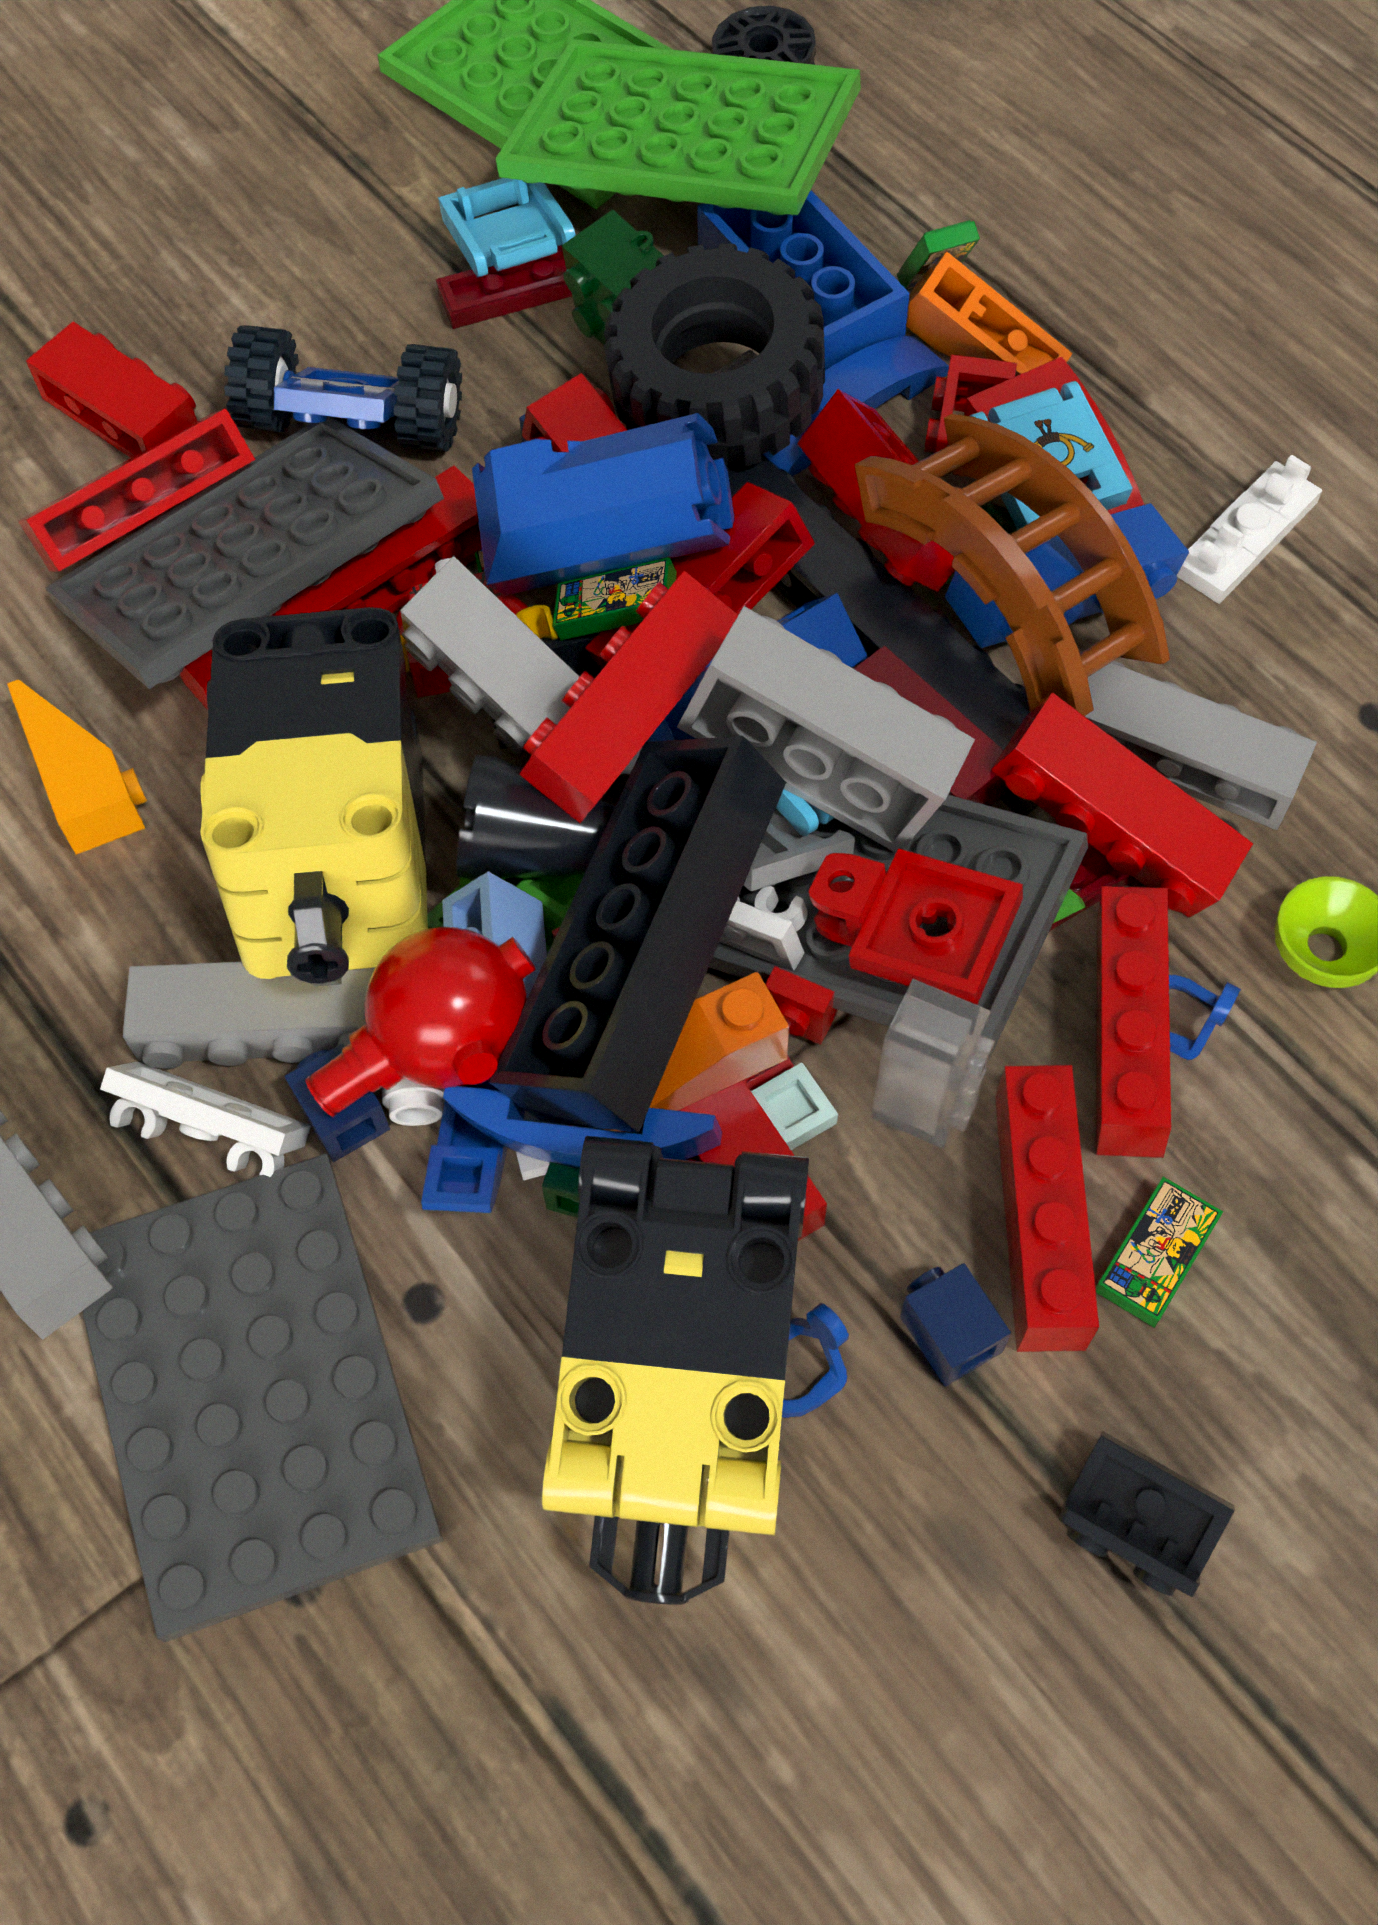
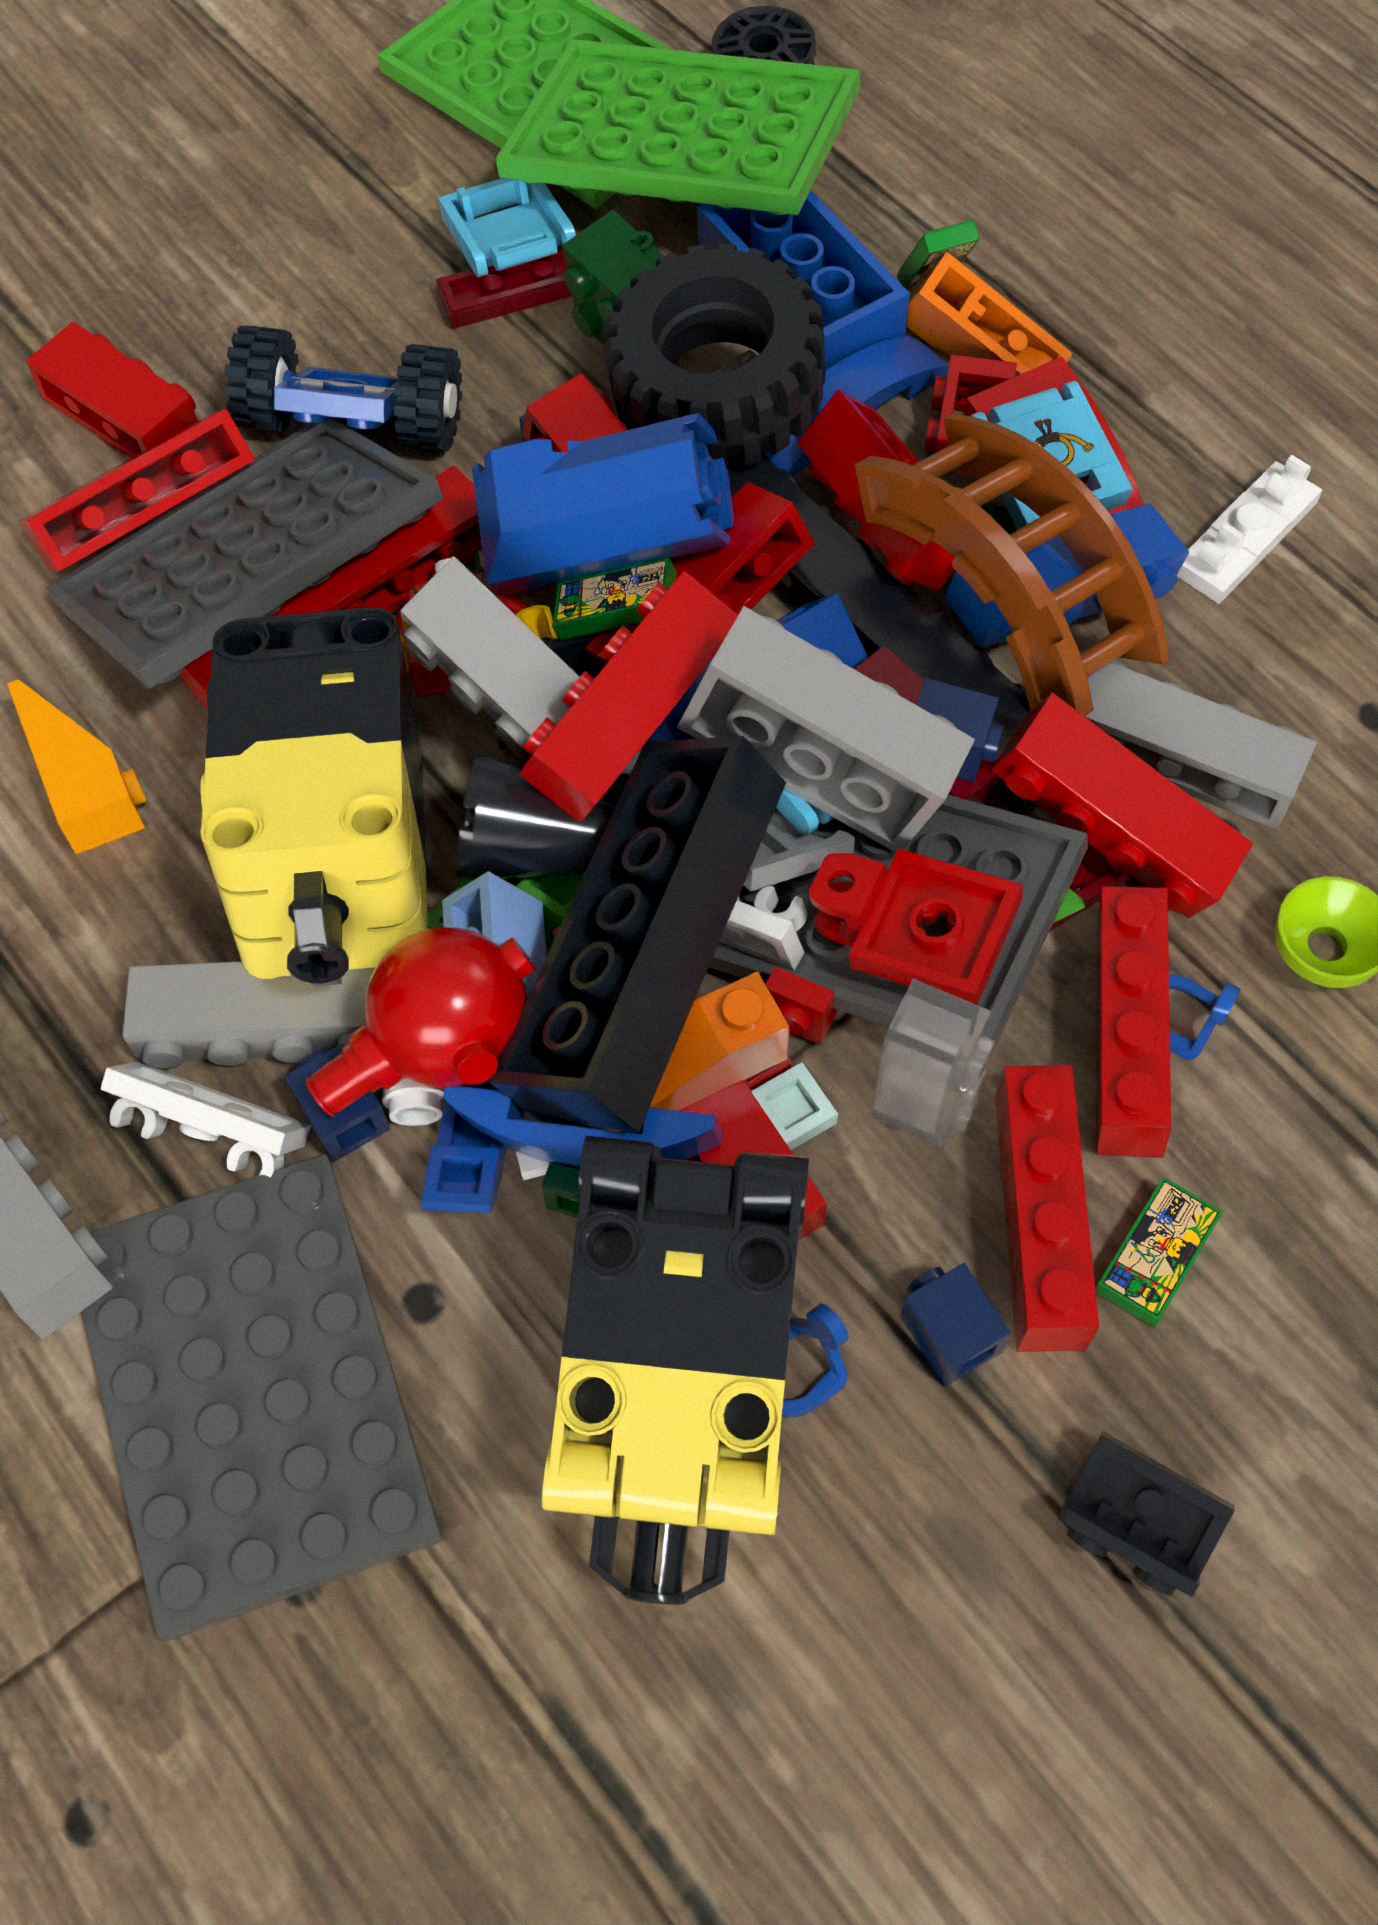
none -> dark blue brick [916,678,1004,783]

